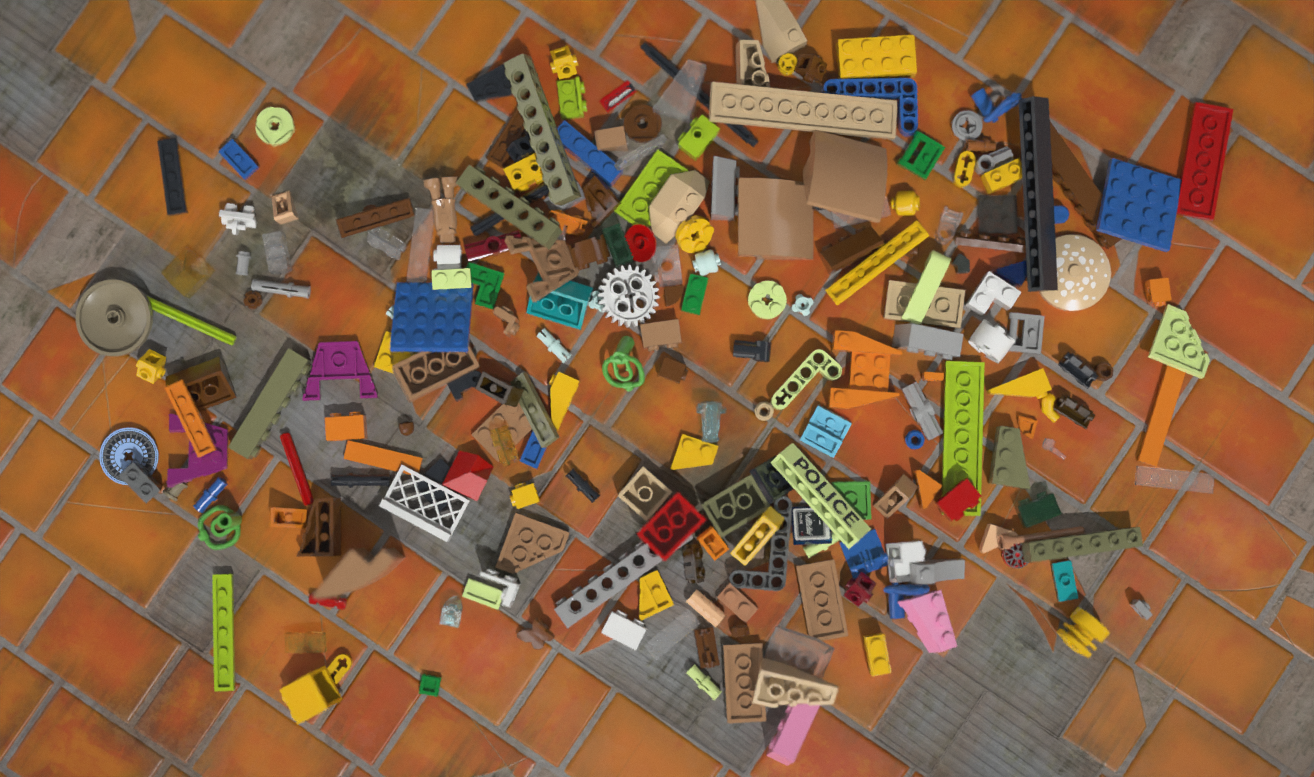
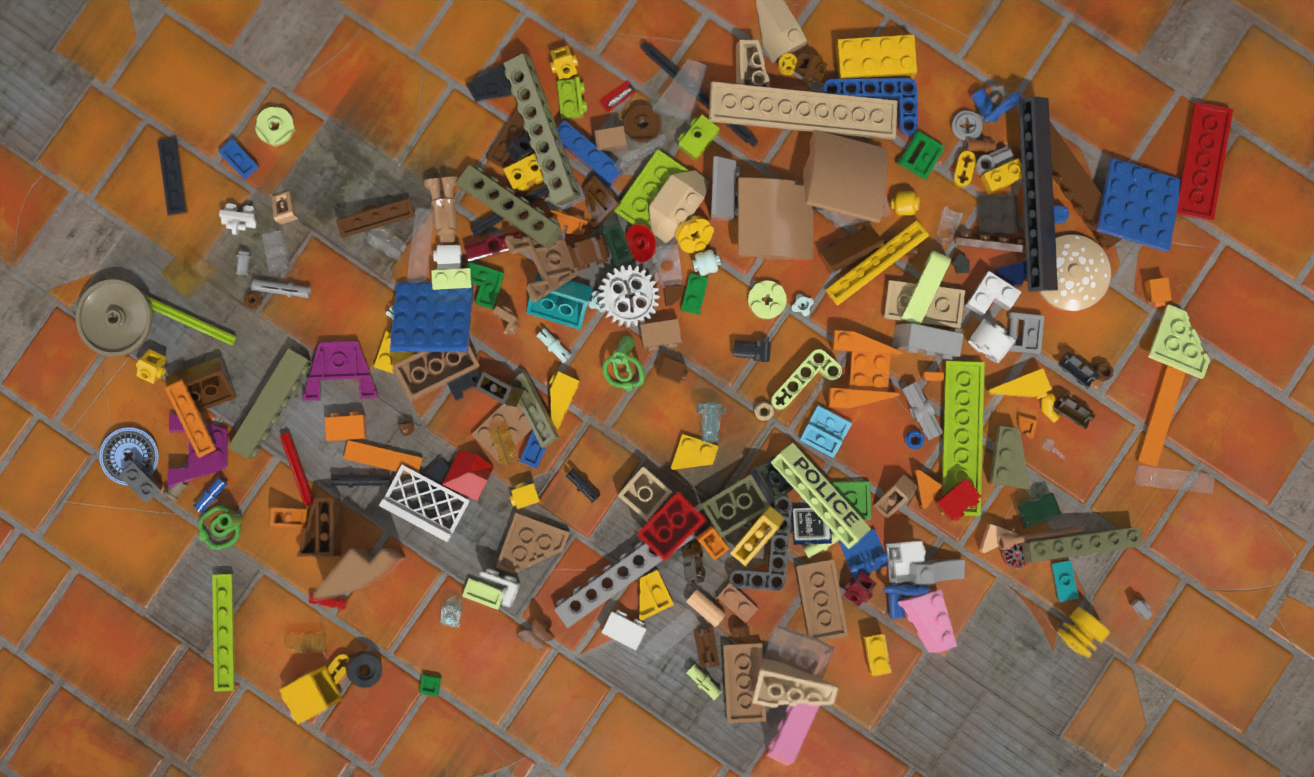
none -> black tyre [346,651,383,688]

